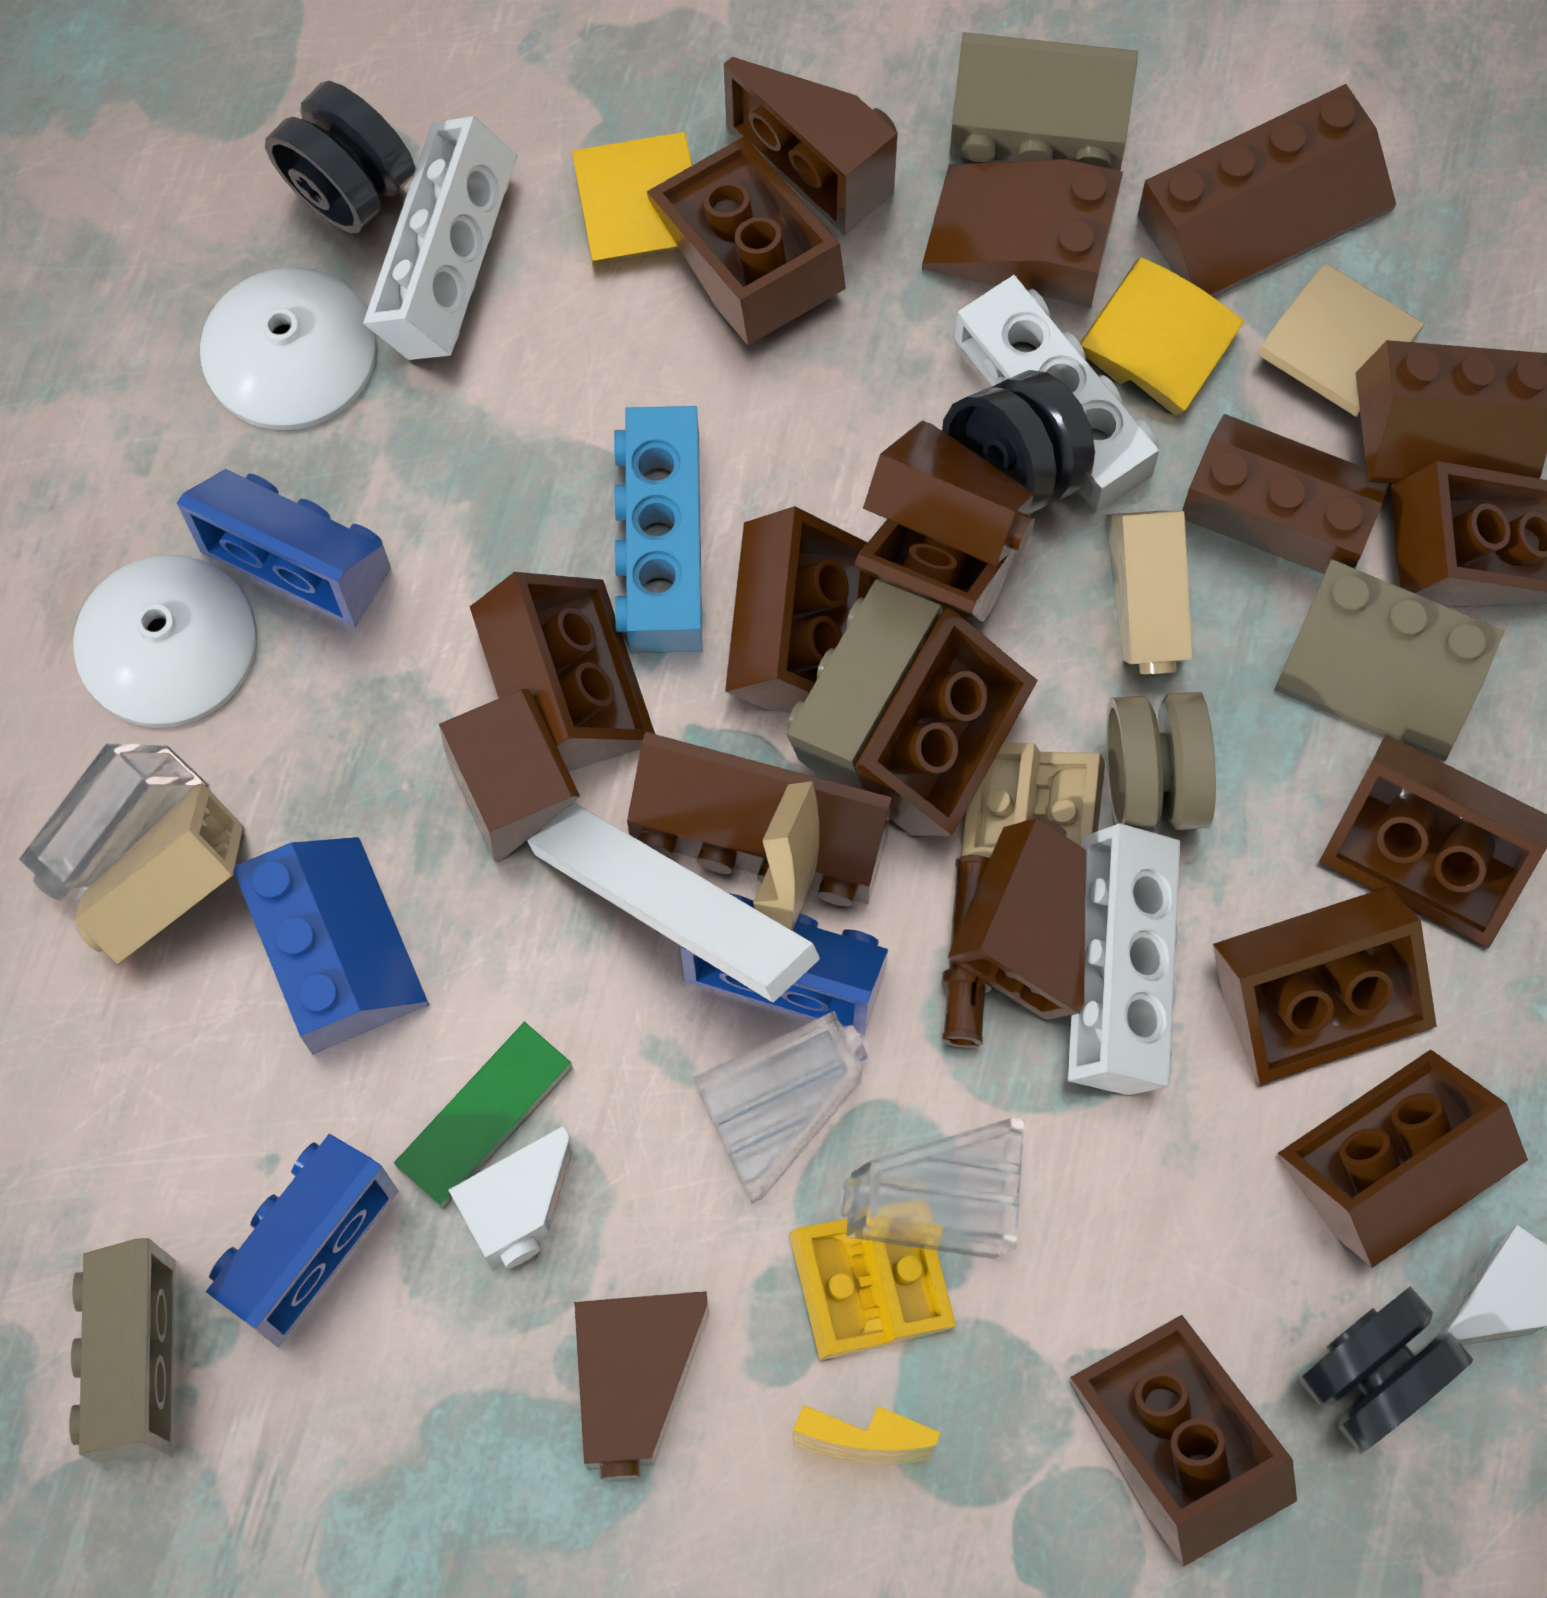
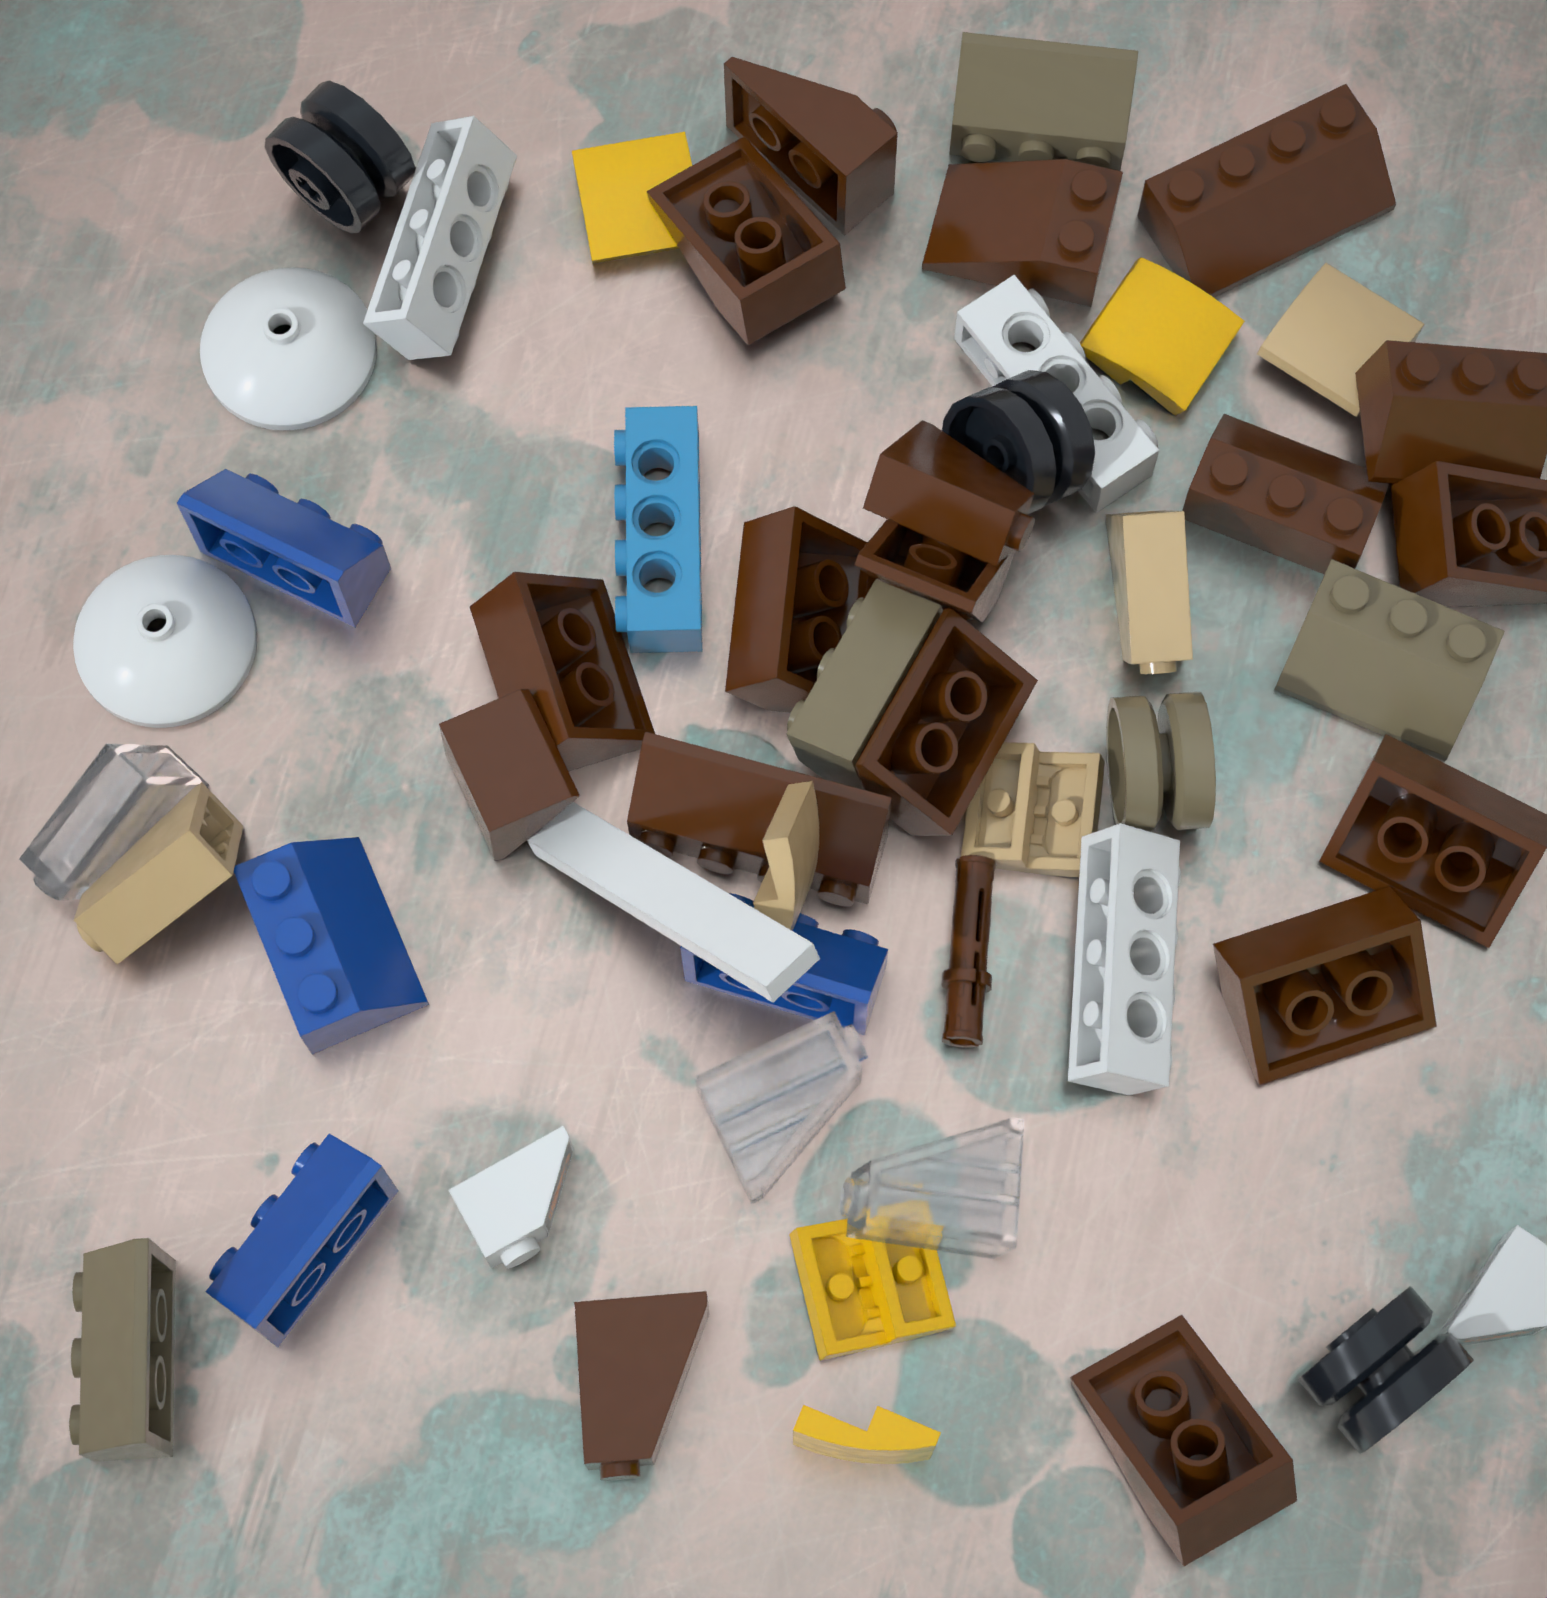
green tile [394,1021,573,1209] -> none
reddish brown slope [947,818,1086,1020] -> none
reddish brown slope [1278,1049,1528,1268] -> none

